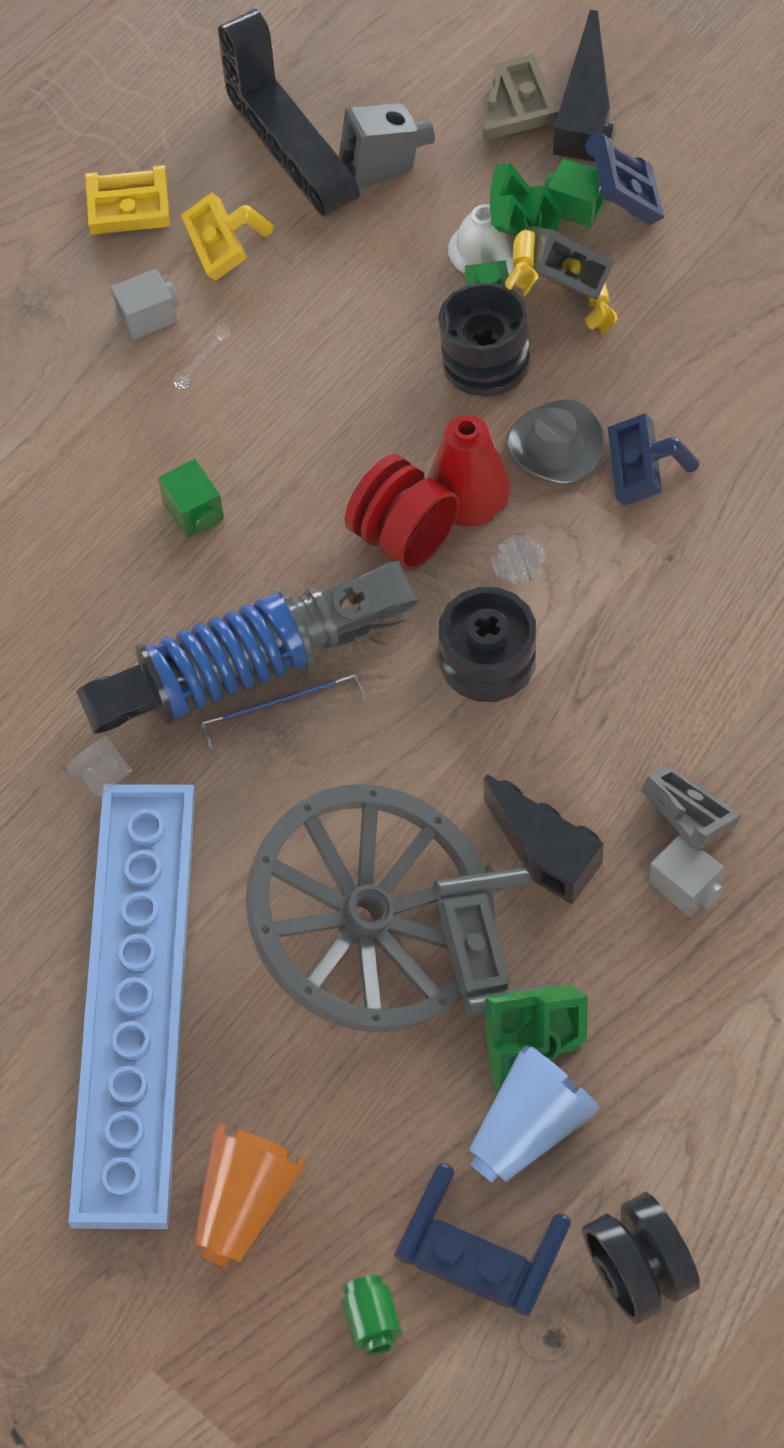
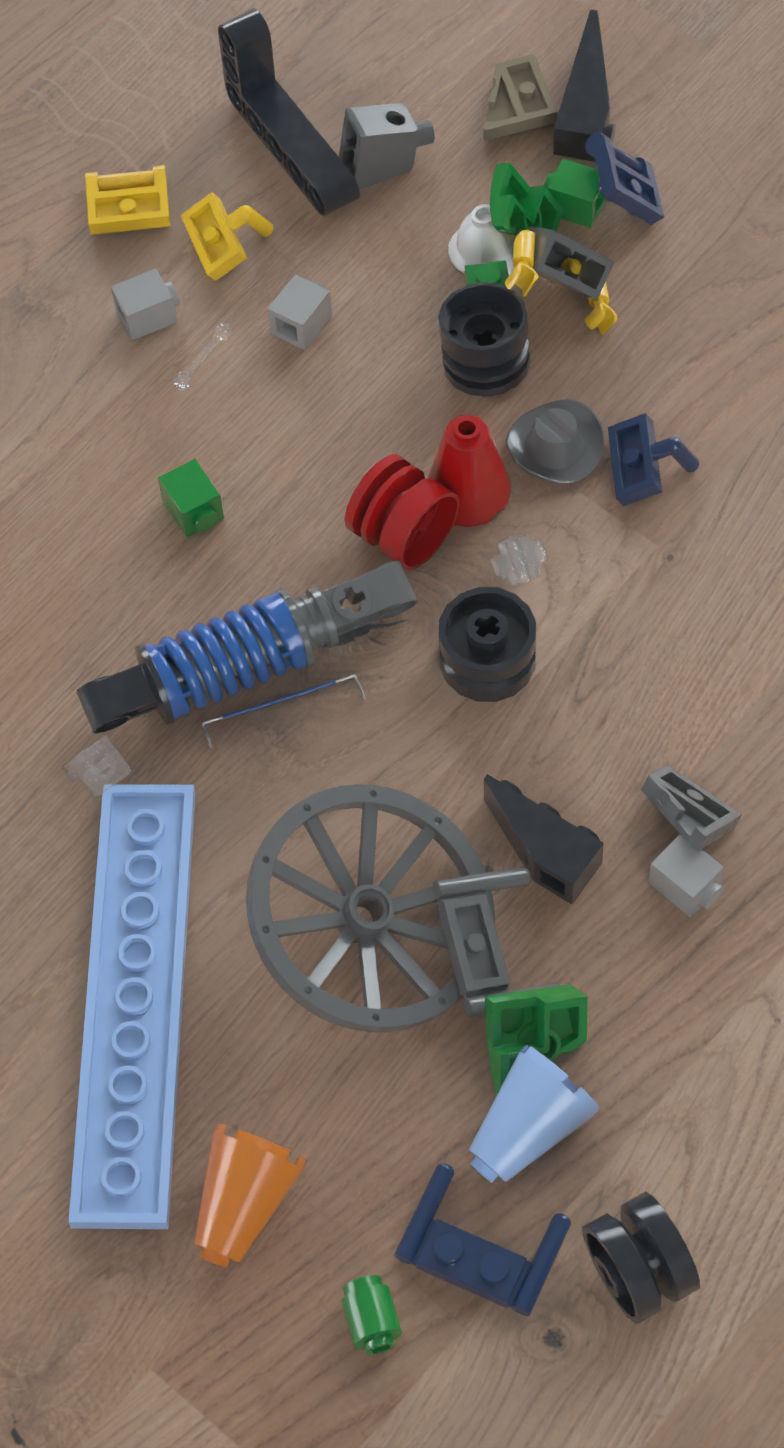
none -> light grey brick [268,274,332,350]

